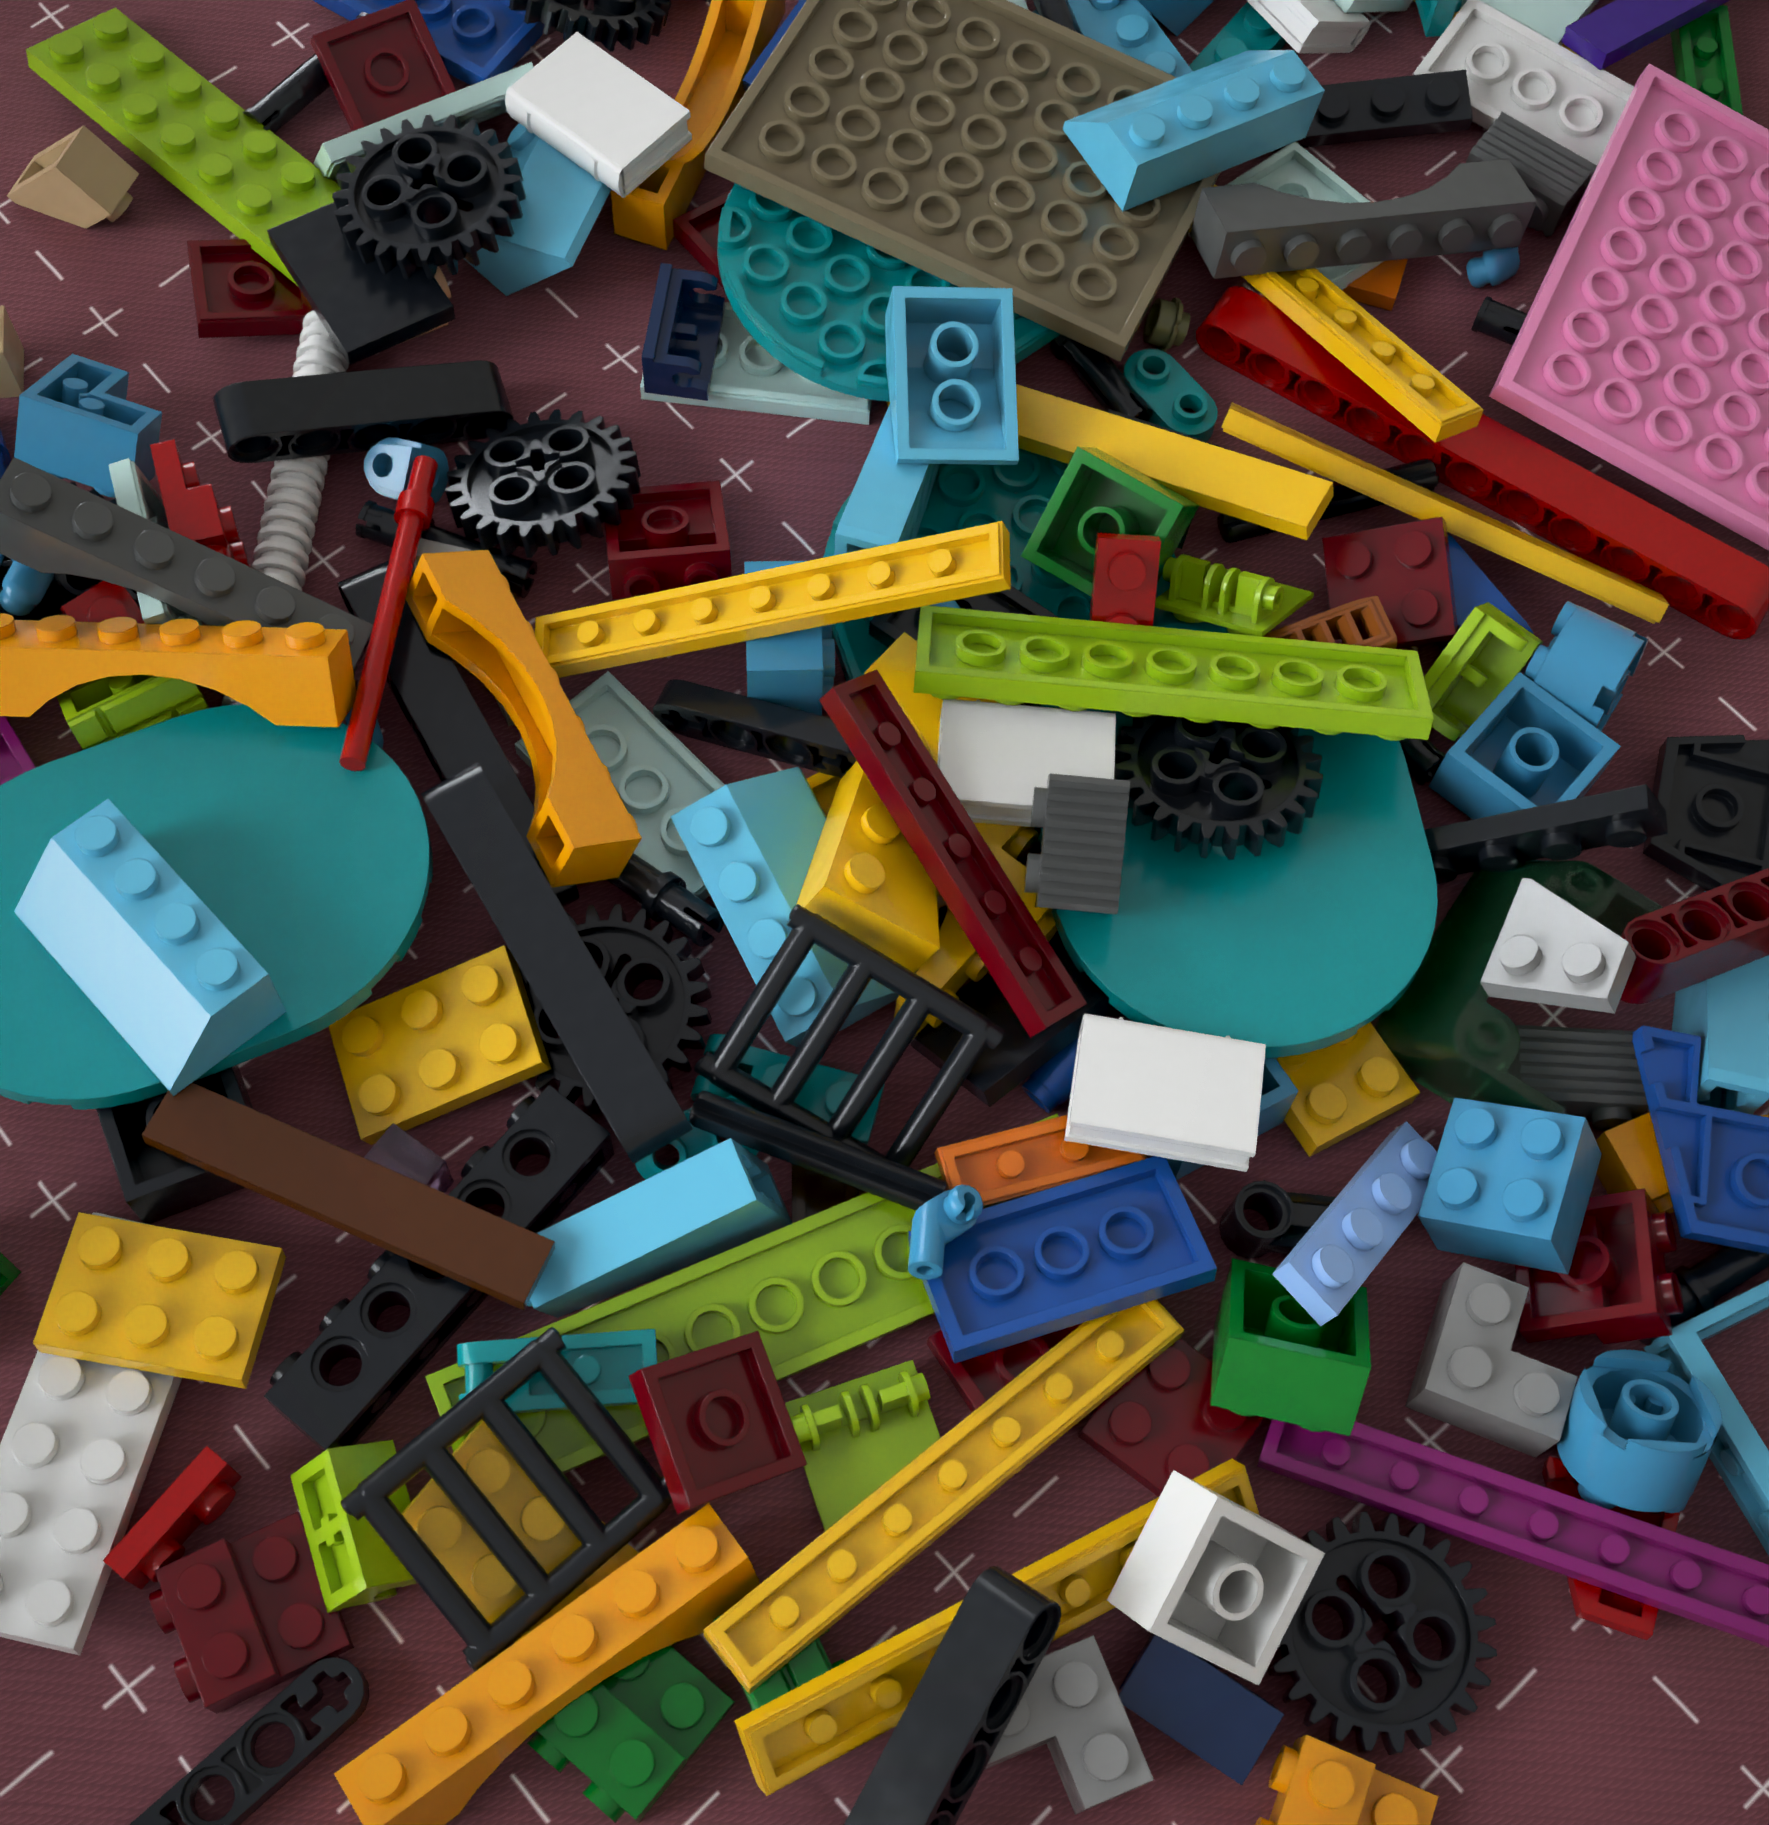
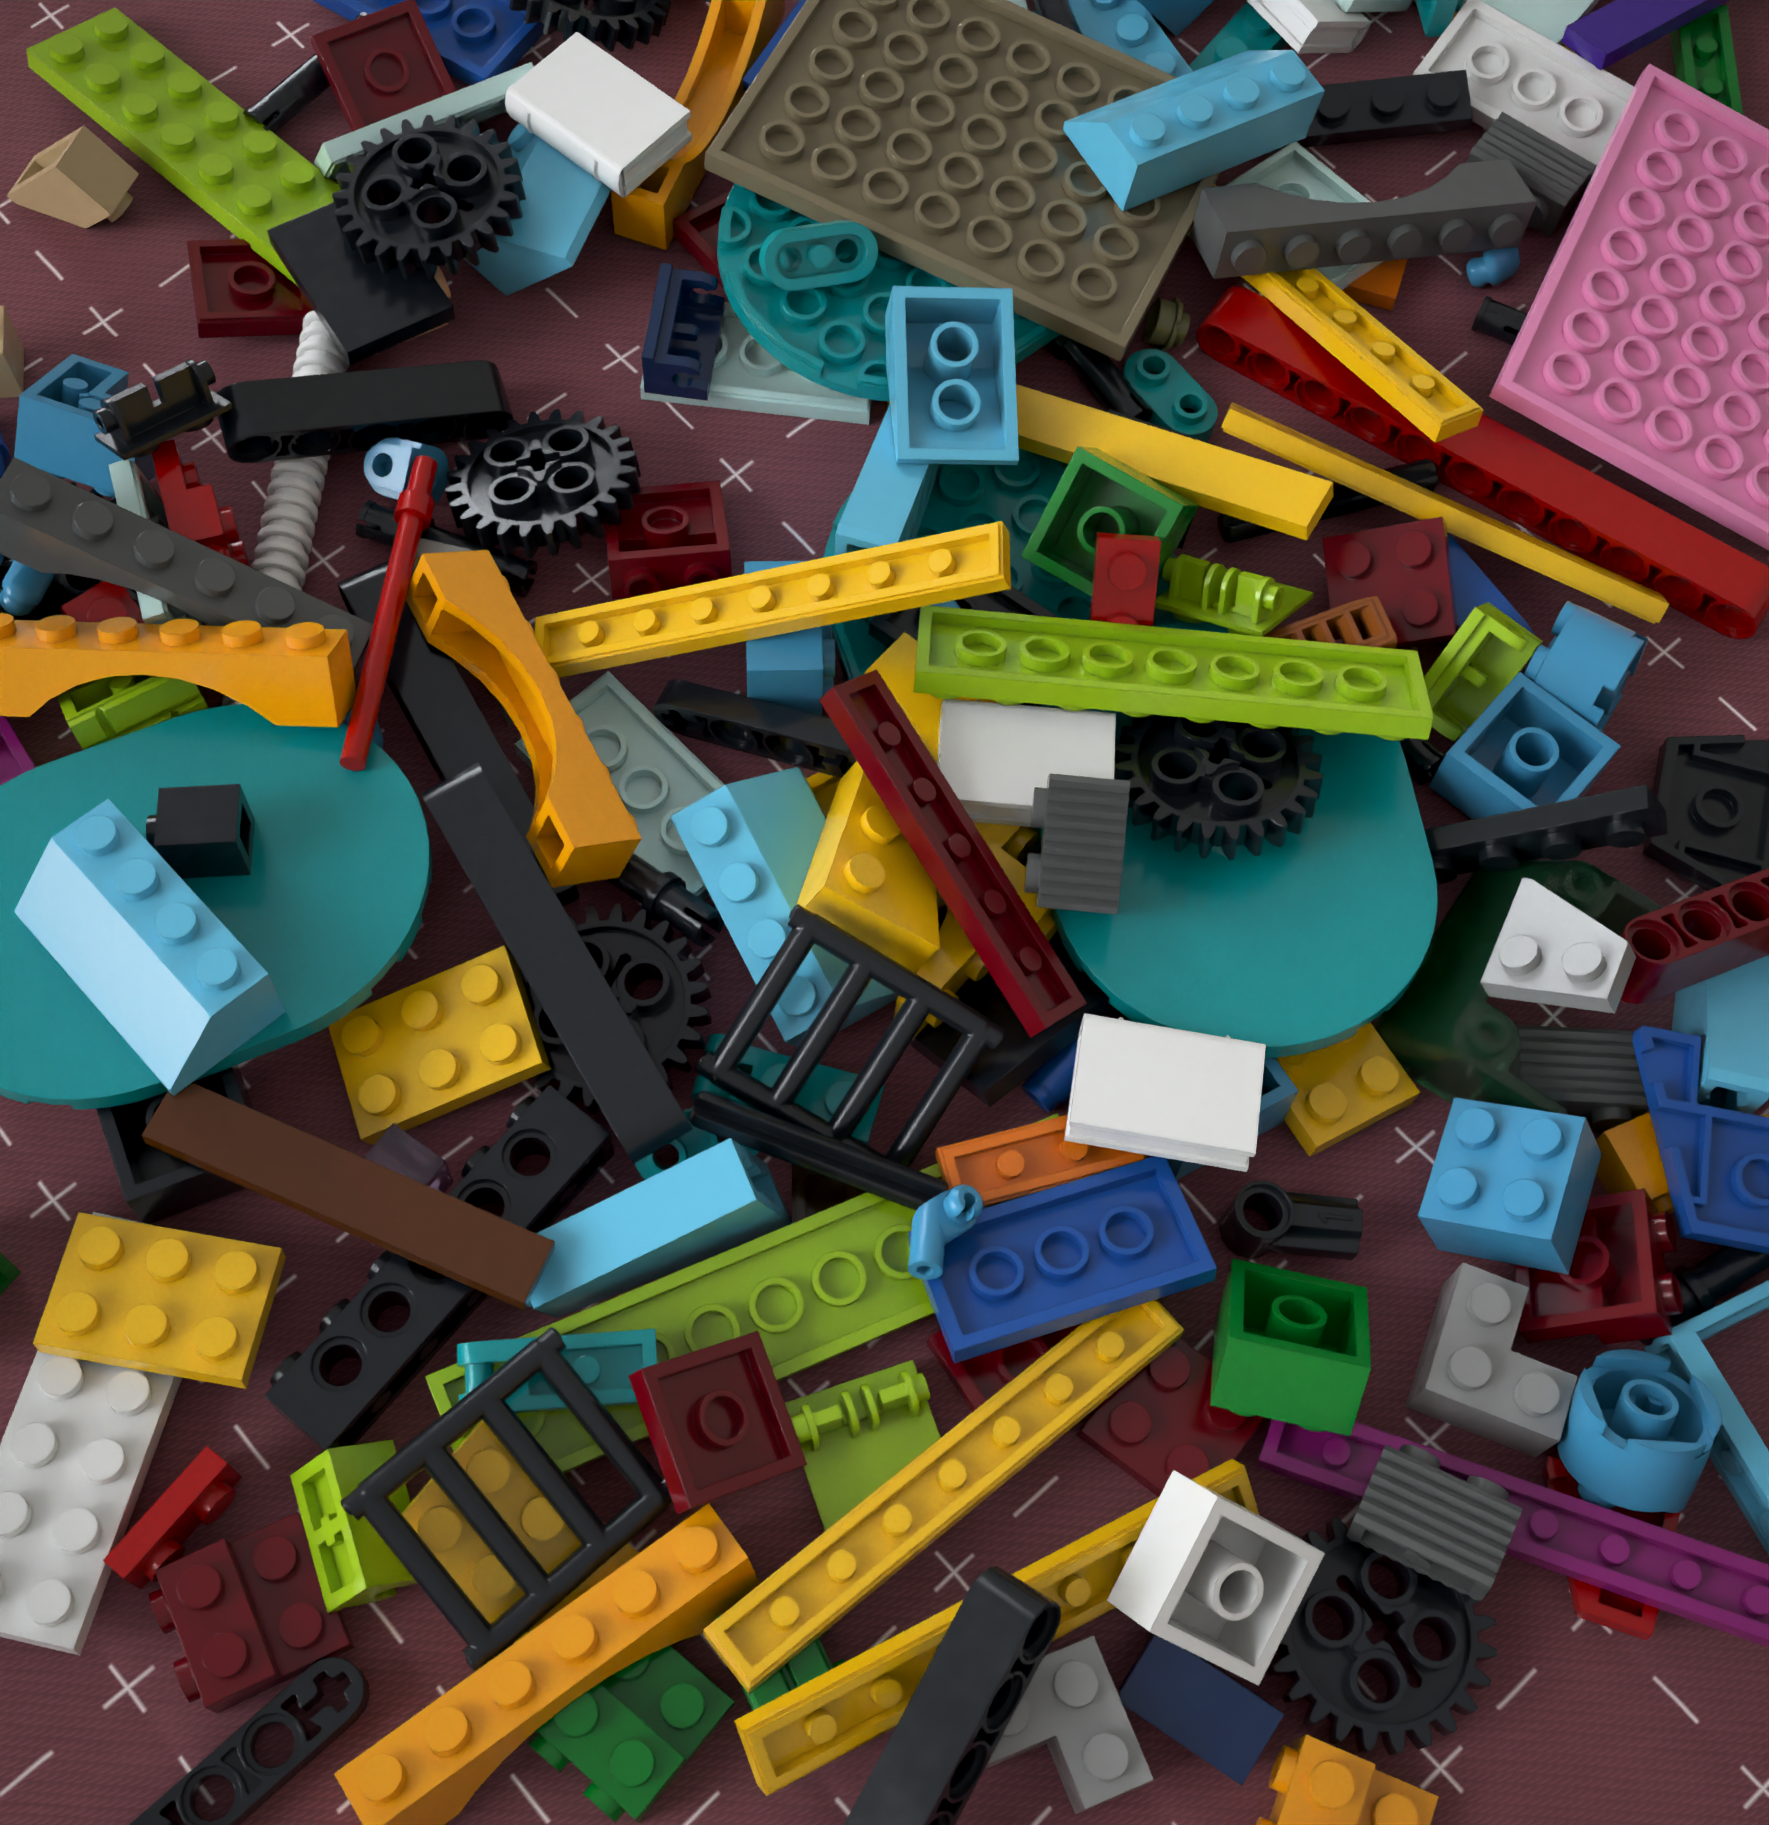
light blue plate [1272,1121,1437,1327] -> none
none -> black hinge [93,359,233,461]
none -> black brick [146,784,255,879]
none -> teal plate [759,220,878,291]
none -> dark grey brick [1346,1444,1523,1601]

